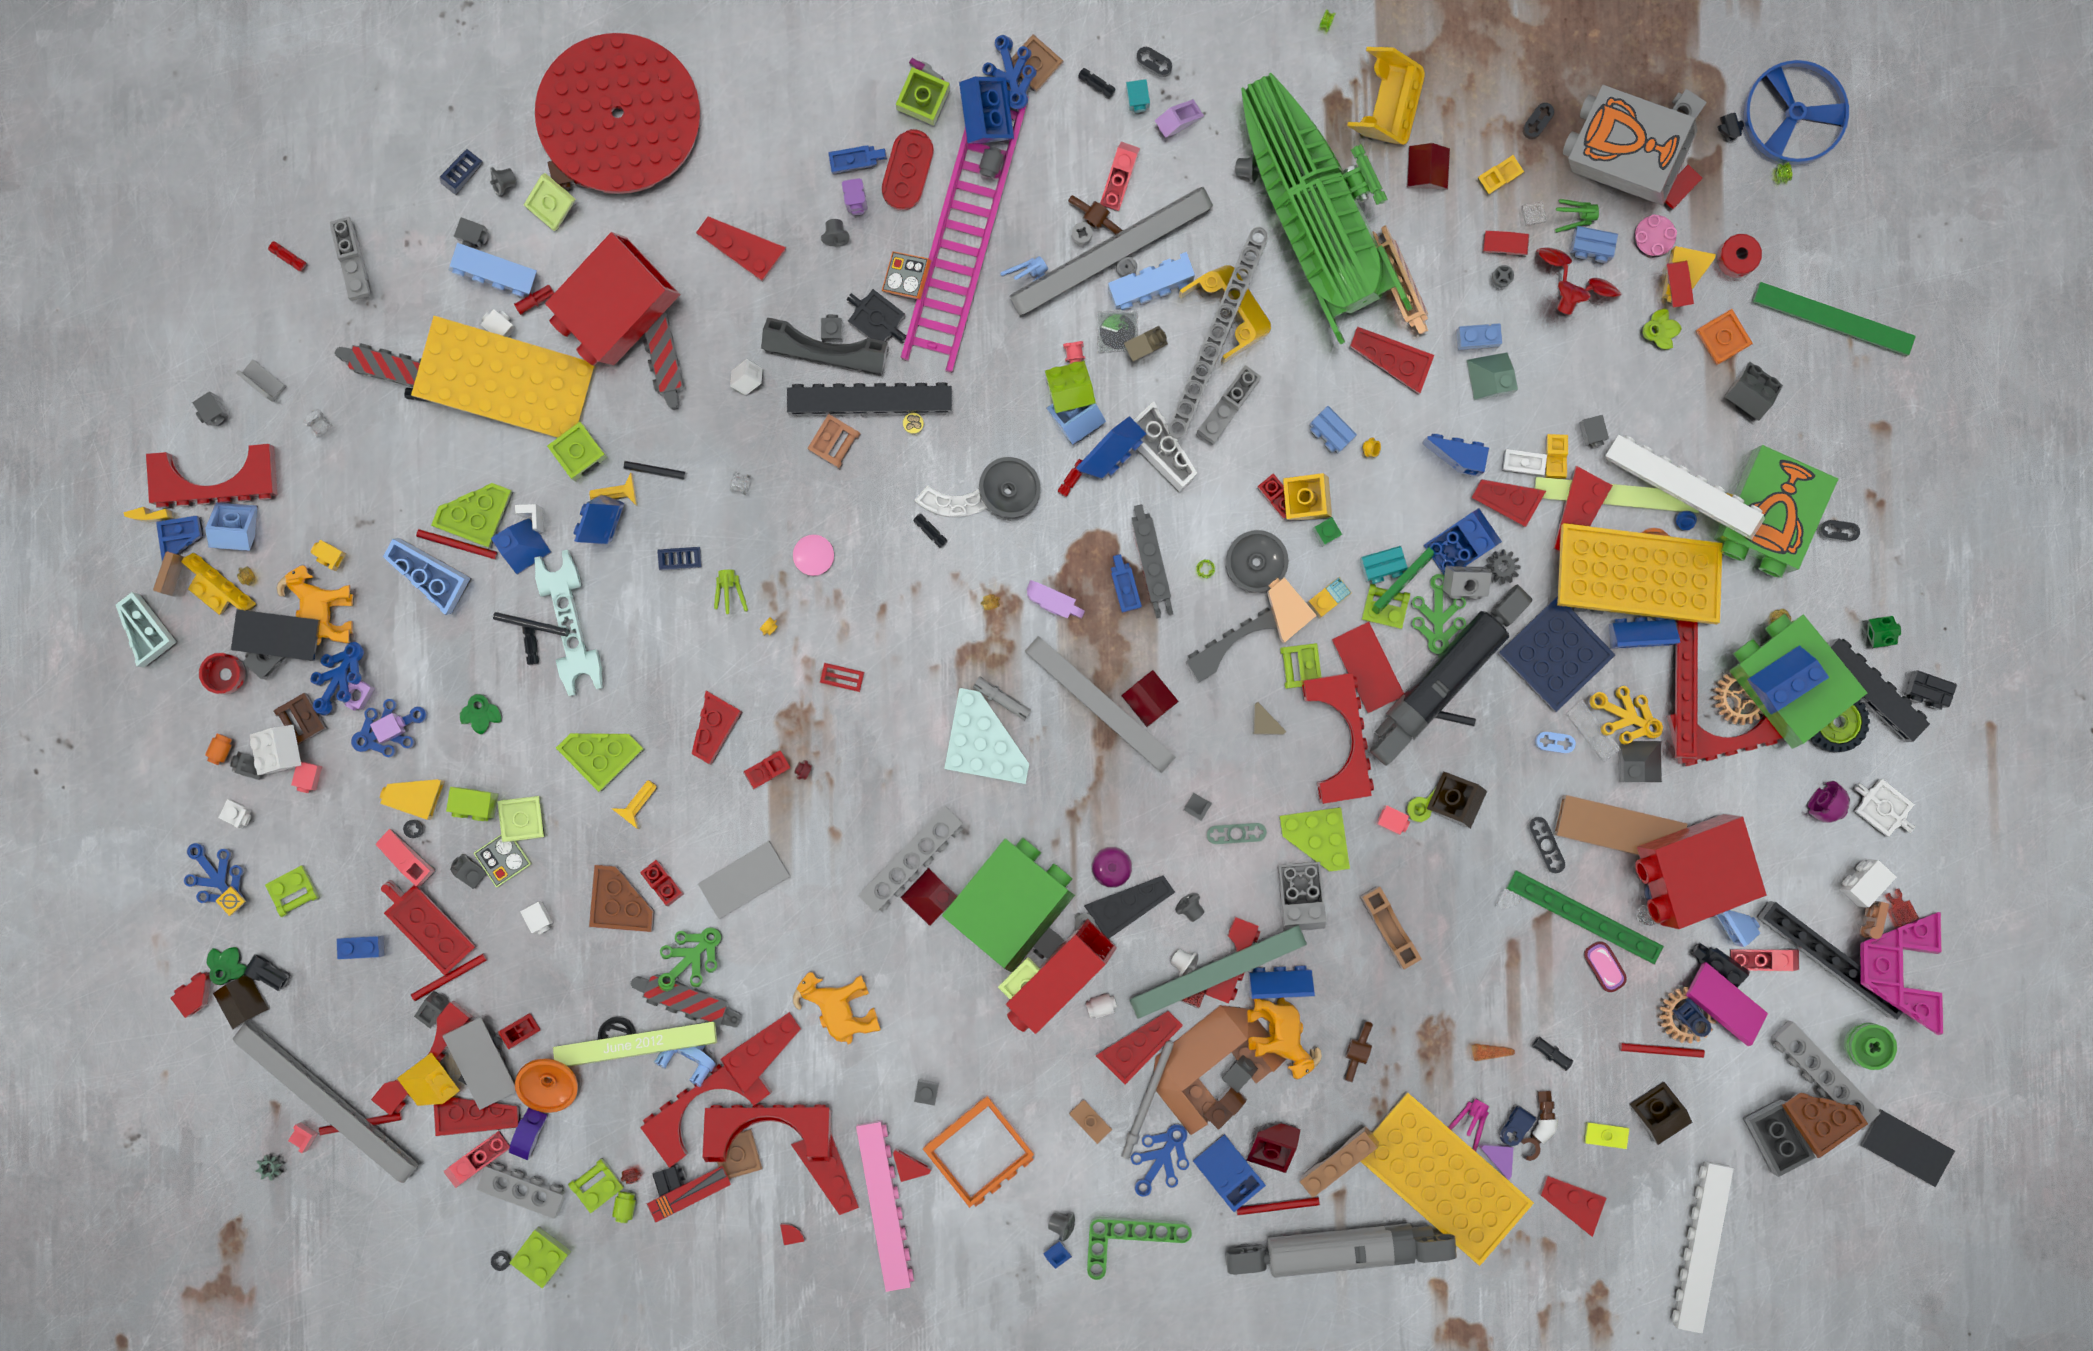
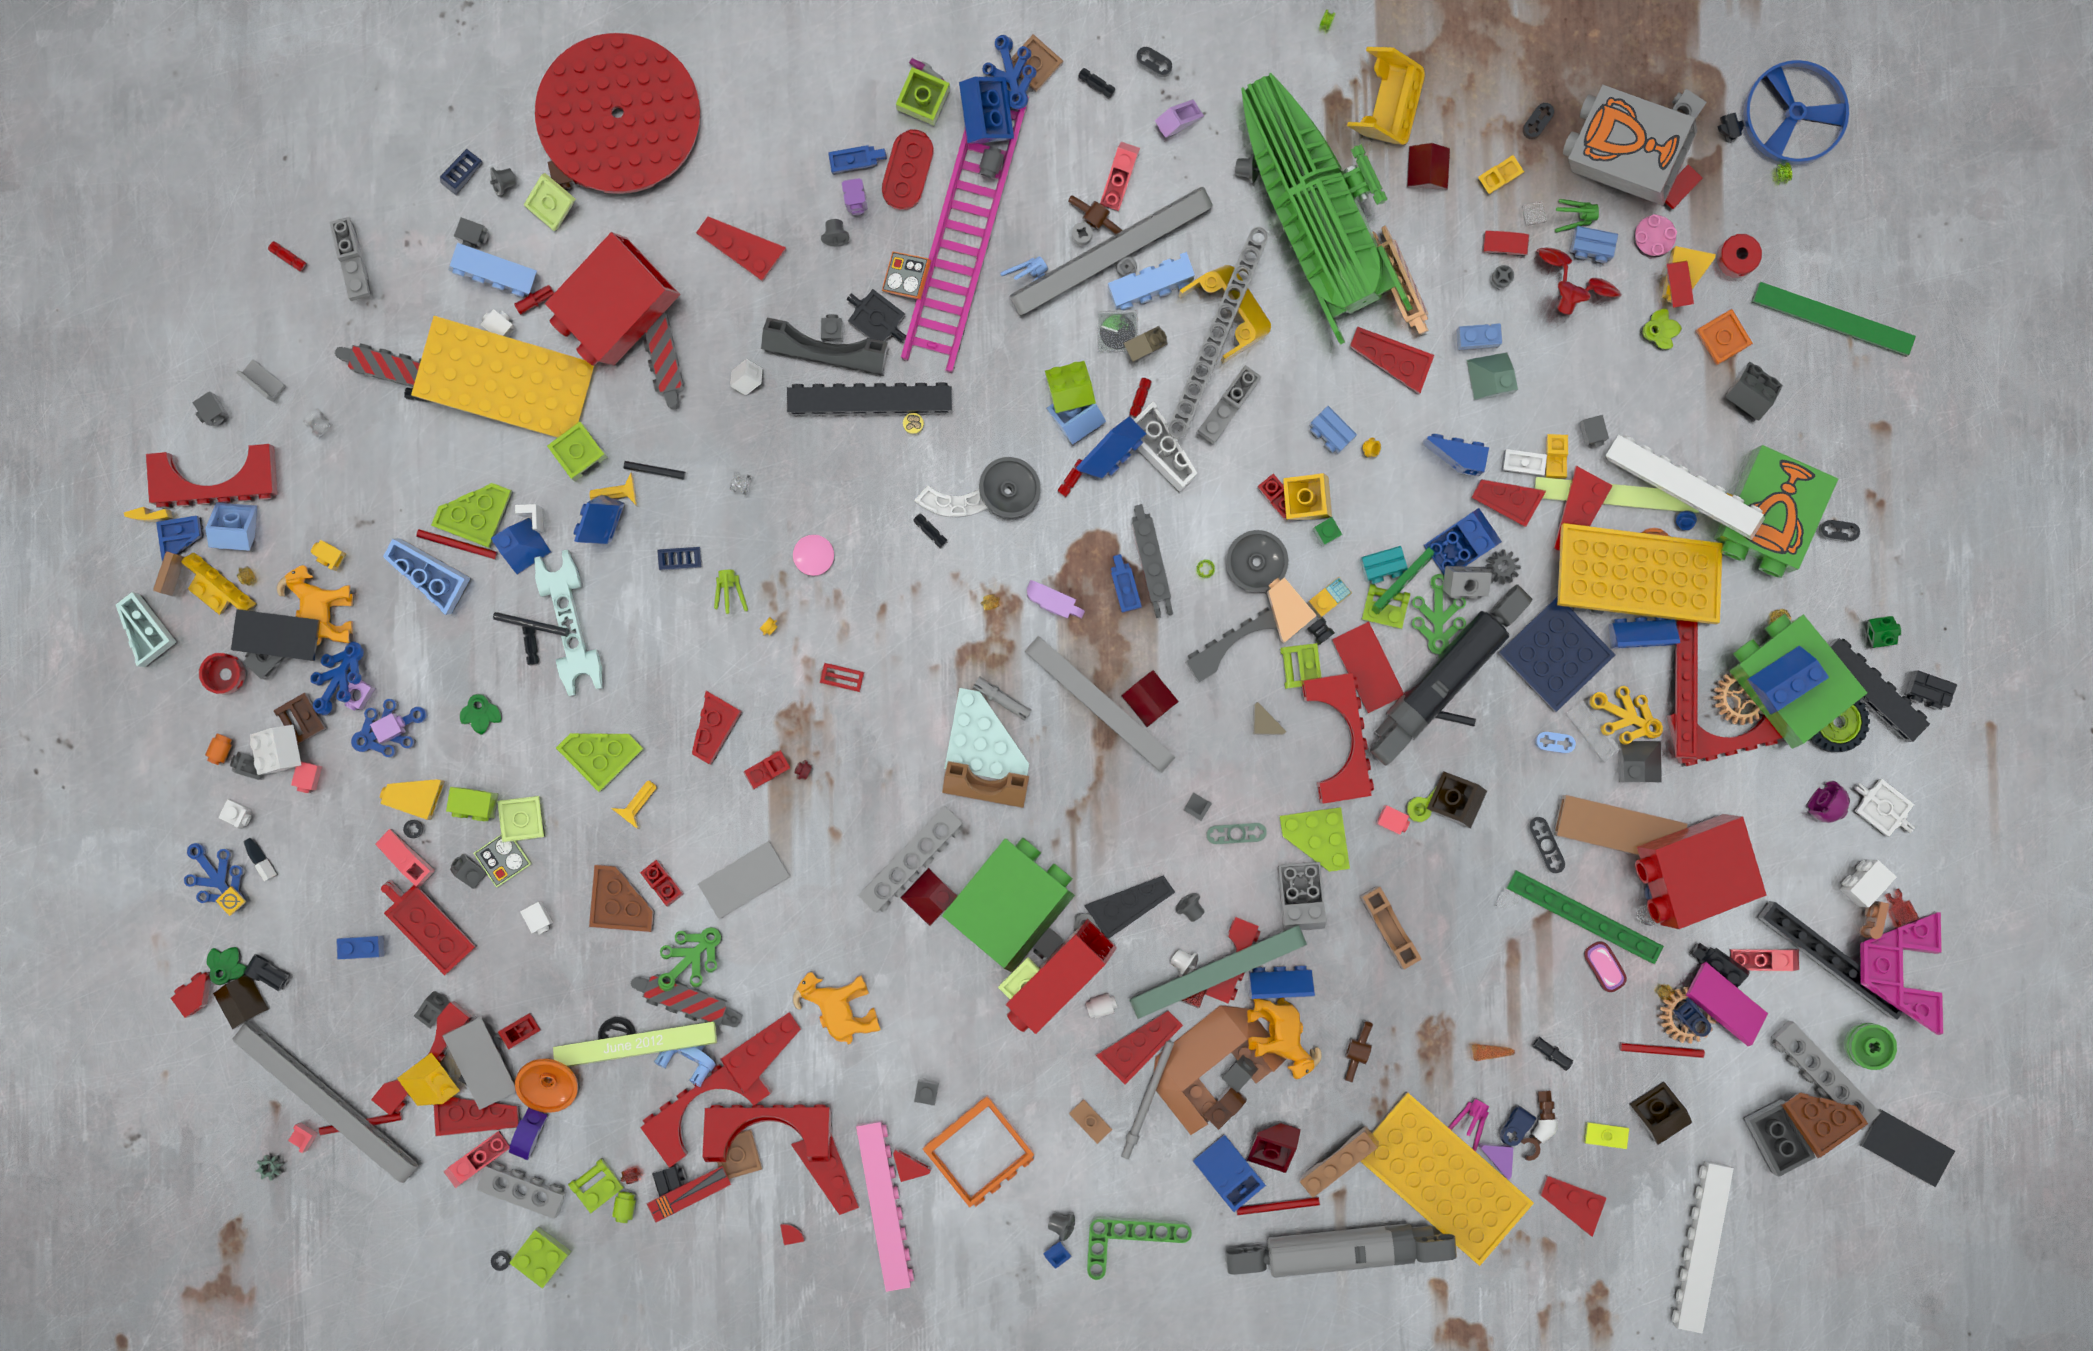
lime plate [265,865,319,917] -> none
red bar [411,953,487,1001] -> none
nougat plate [807,414,861,468] -> none
coral brick [1063,341,1086,364] -> none
magenta cylinder [1091,847,1132,888] -> none
teal brick [1126,79,1150,113] -> none
blue plant [1131,1124,1189,1197] -> none
light blue slope [1716,910,1761,947] -> none
none -> piece [243,838,277,882]
none -> medium nougat arch [942,761,1029,808]
none -> red axle [1129,378,1152,417]
none -> black wheel [1307,617,1335,645]
none -> clear yellow plate [1656,984,1676,1001]

